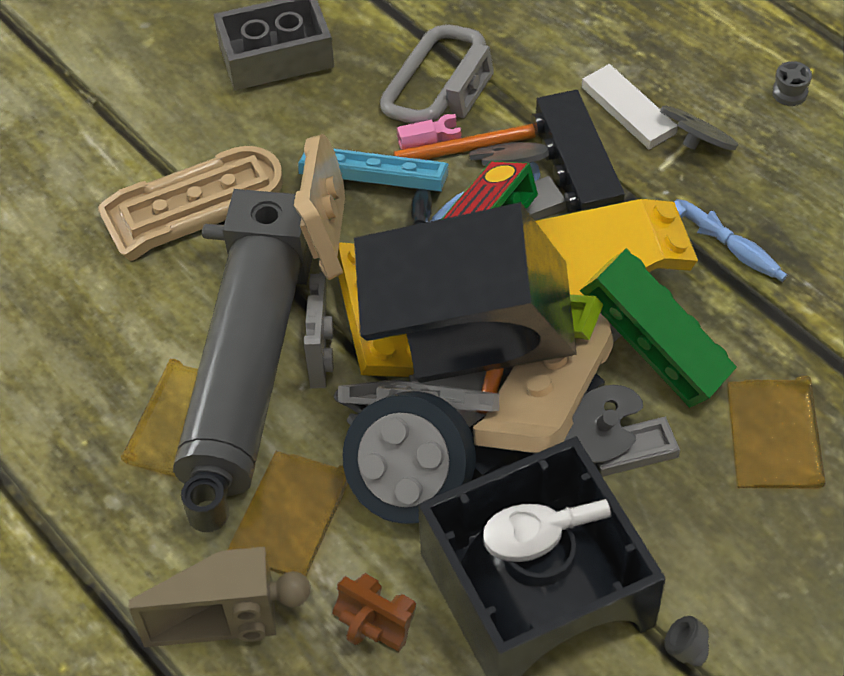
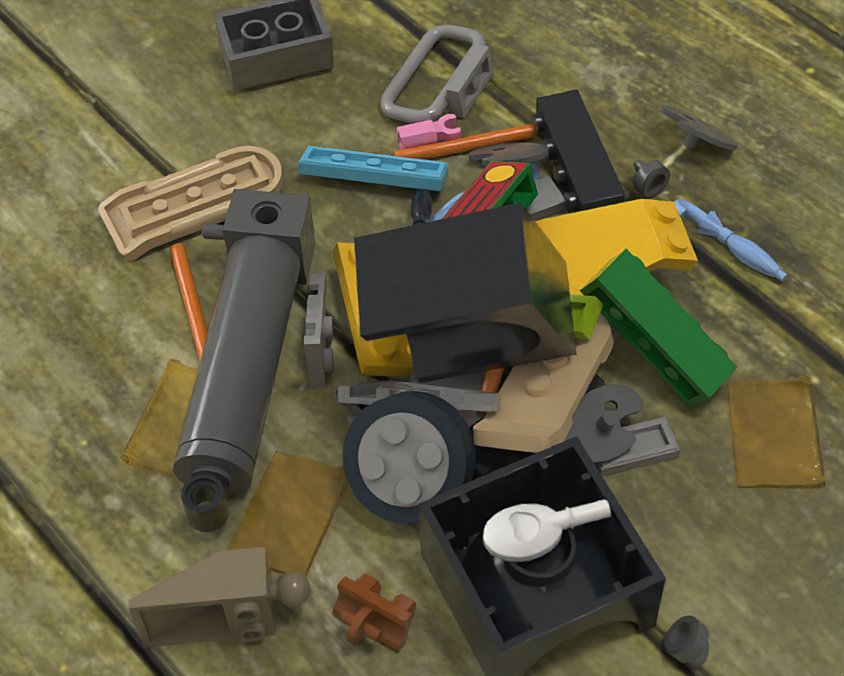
tan piece [294,134,345,280] -> none
white tile [582,64,678,150] -> none
dark grey wheel [772,61,812,106] -> none
none -> orange bar [170,243,208,361]
none -> dark grey tile [633,160,670,198]

